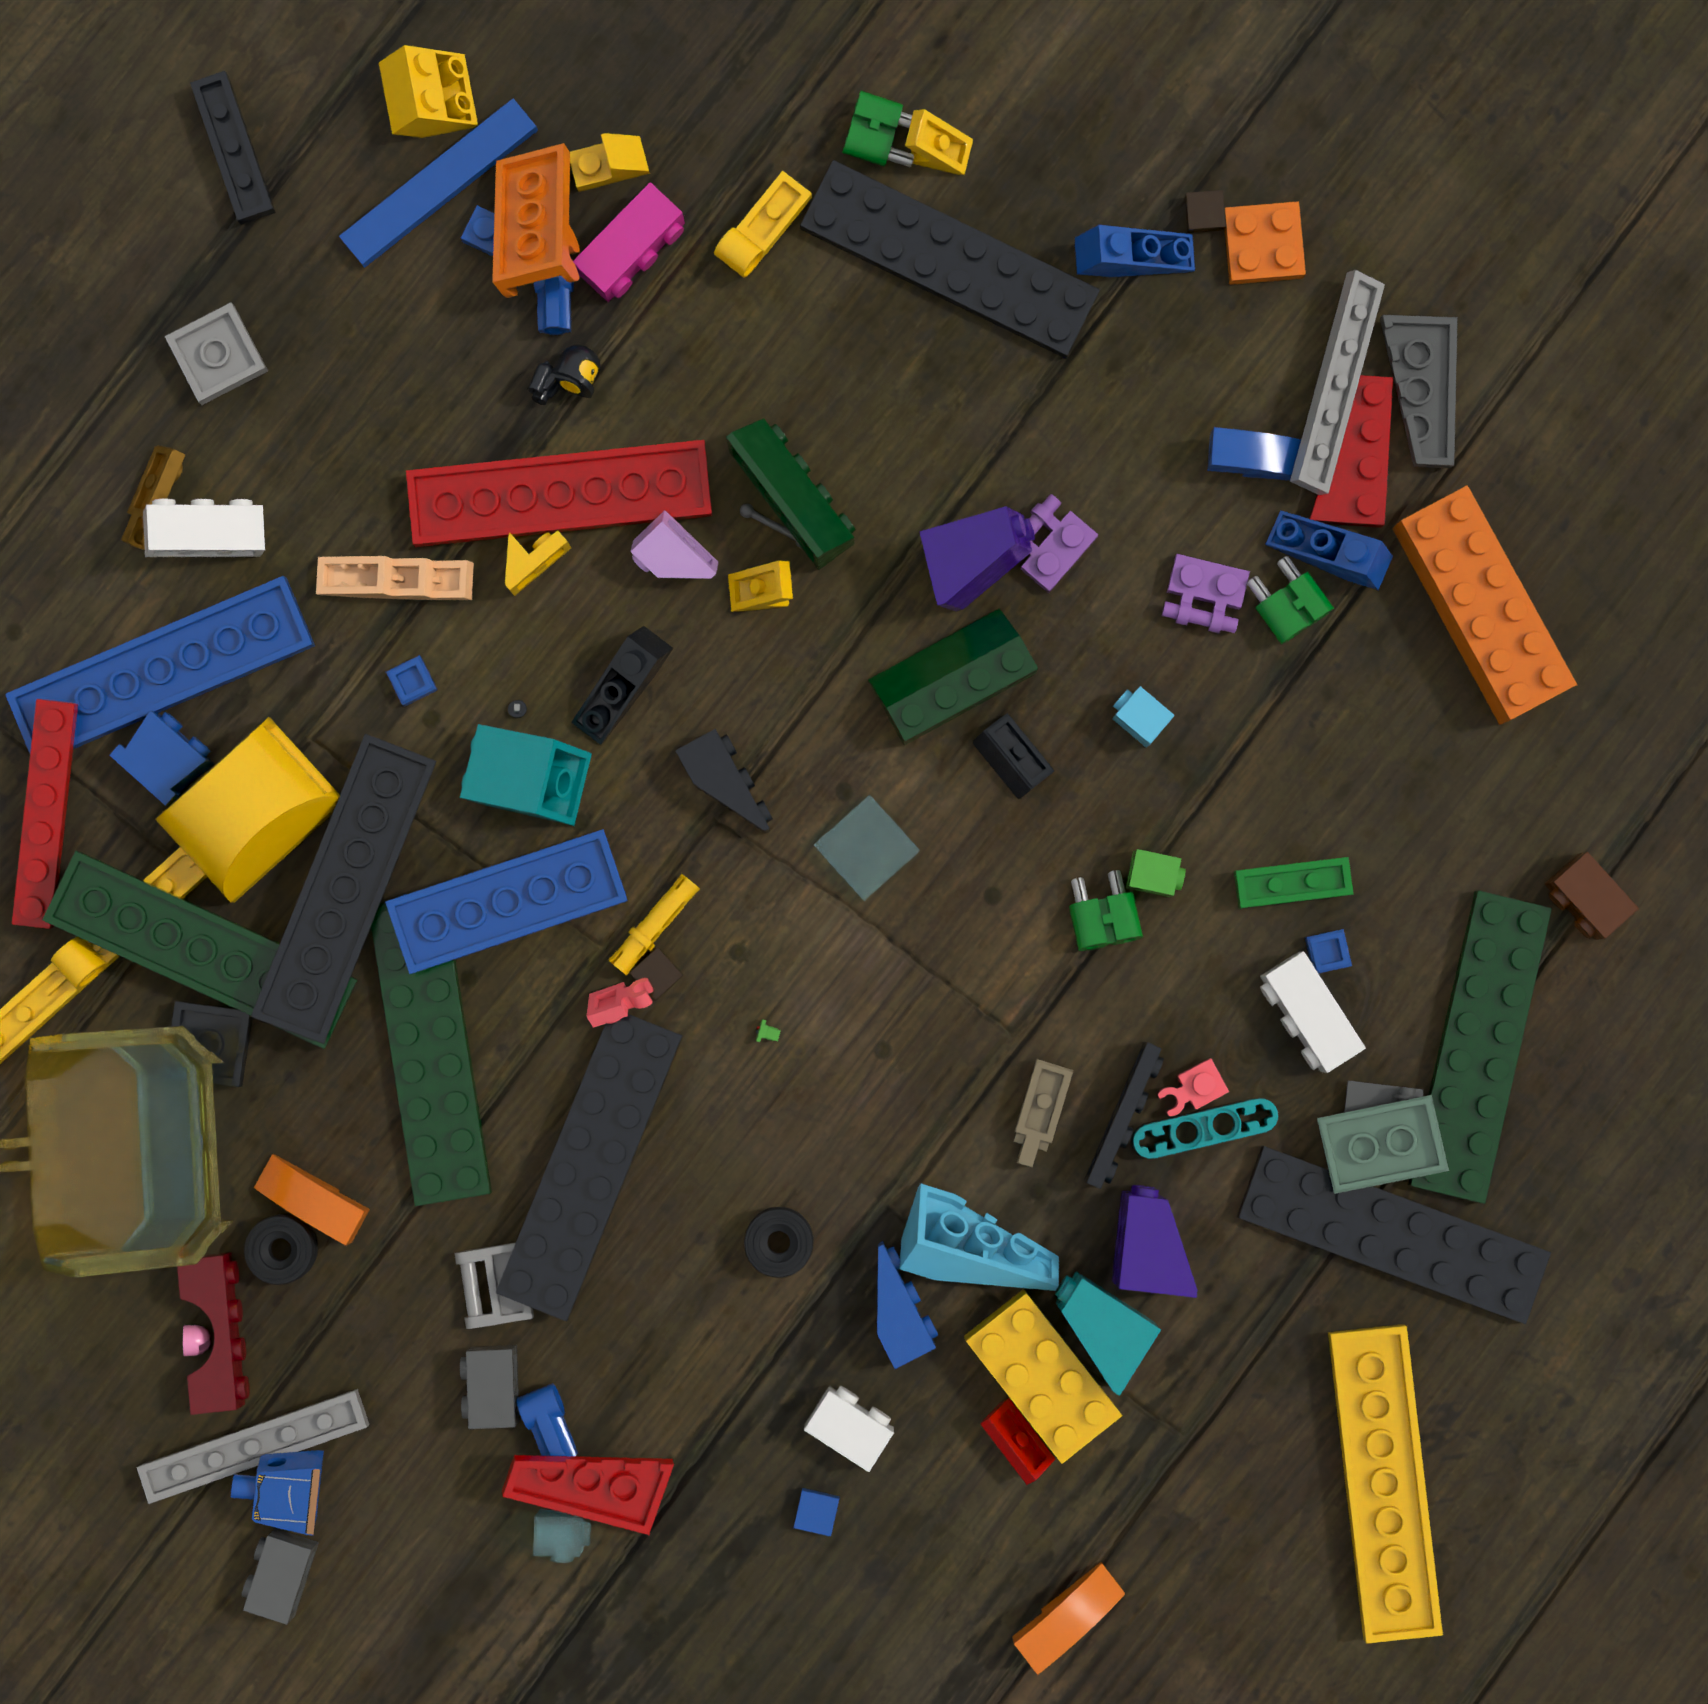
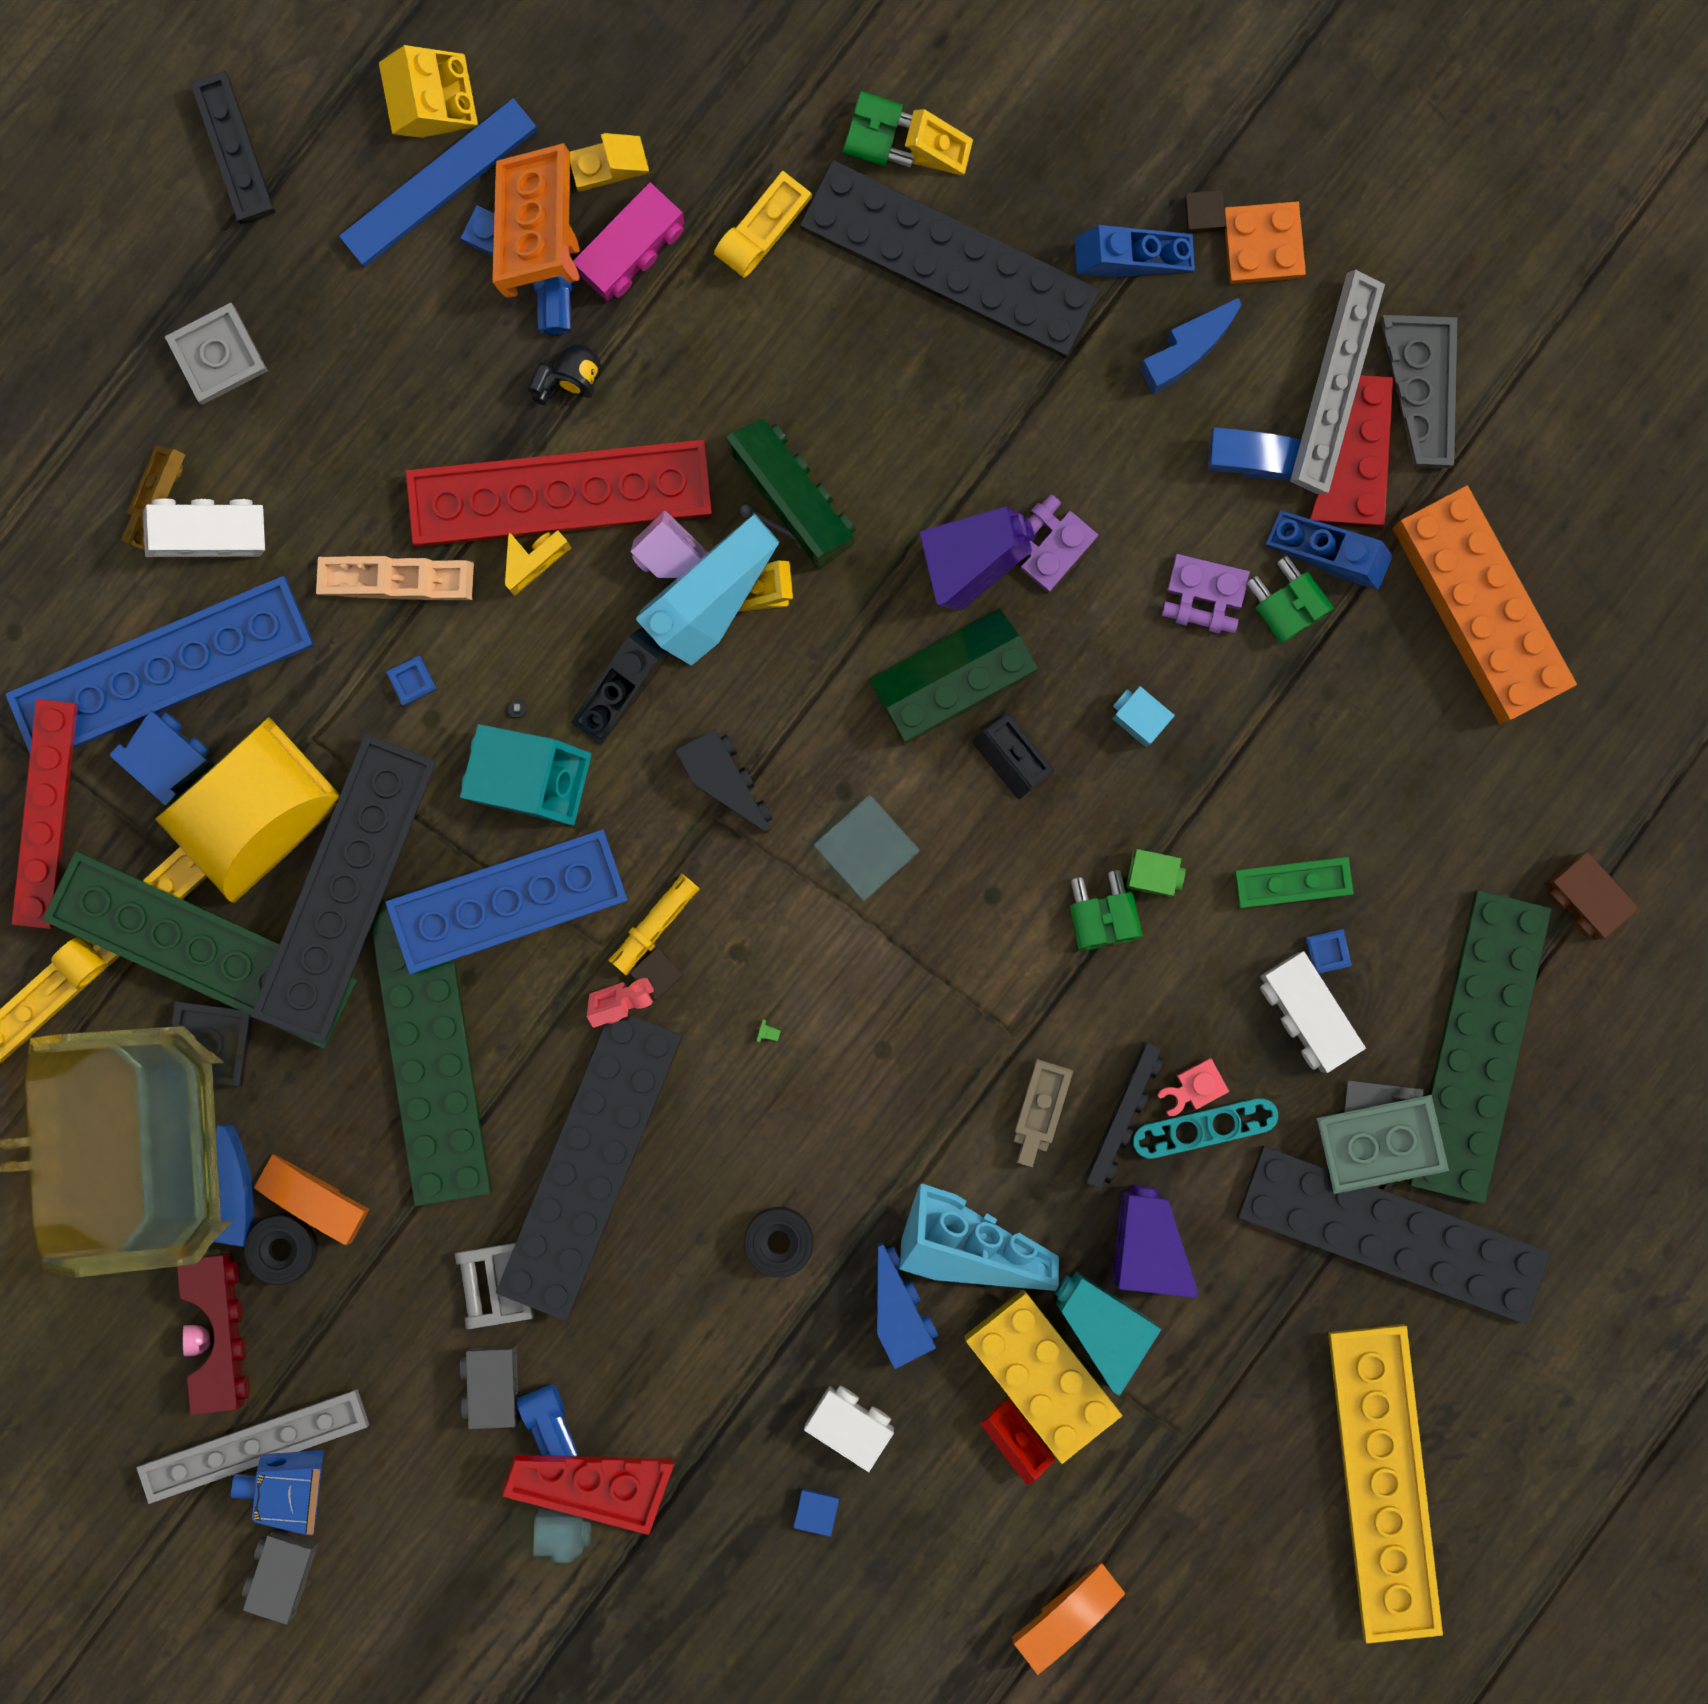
none -> blue slope [204,1124,254,1247]
none -> medium azure wedge [636,513,779,666]
none -> blue slope [1140,298,1242,395]

